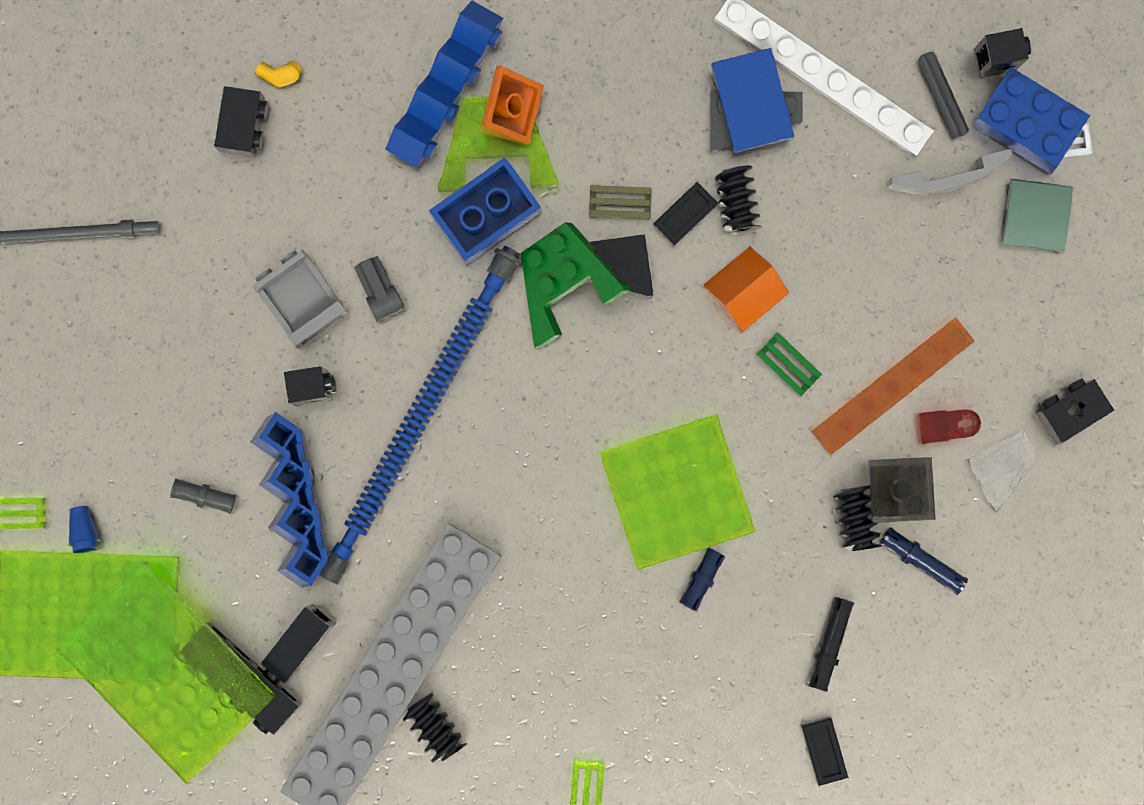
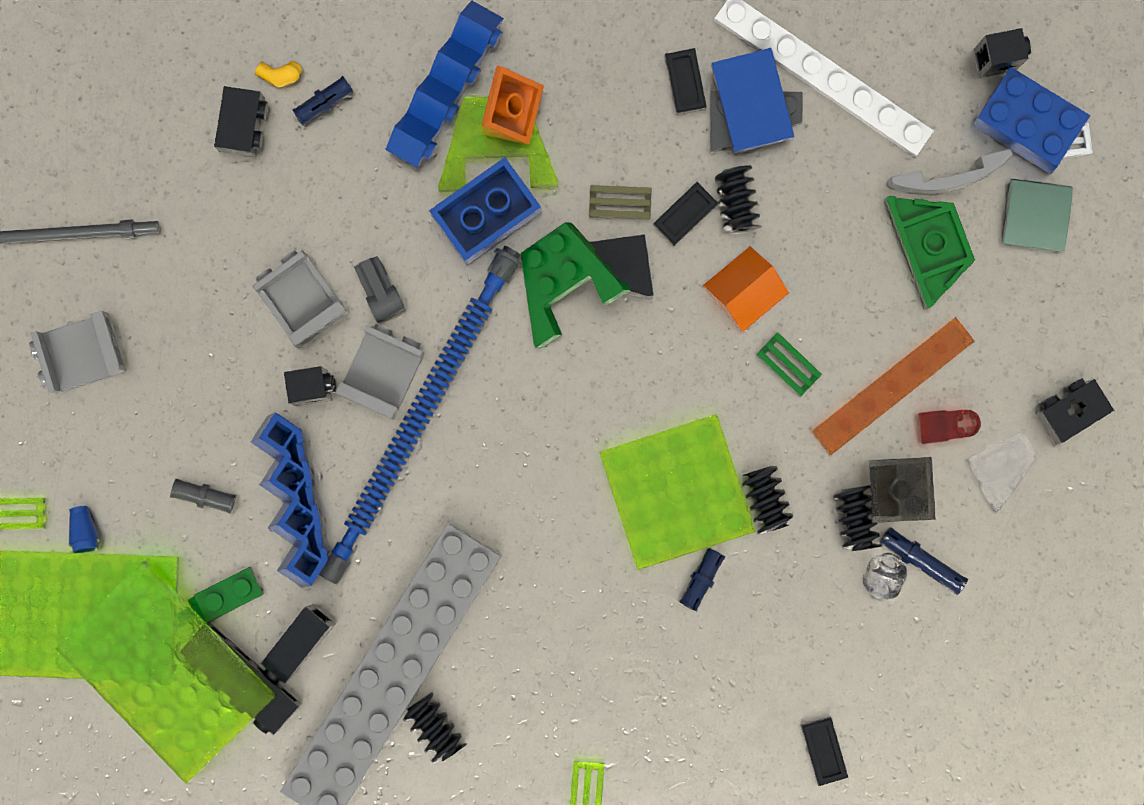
black pin [808,597,854,692] -> none
dark grey axle [918,51,969,139] -> none
none -> light grey panel [29,310,126,394]
none -> green hinge [176,567,264,625]
none -> dark blue pin [292,76,354,126]
none -> light grey panel [335,324,425,420]
none -> black tile [665,48,707,115]
none -> black piece [741,466,793,535]
none -> clear head [863,553,908,600]
none -> green wing [884,196,975,309]

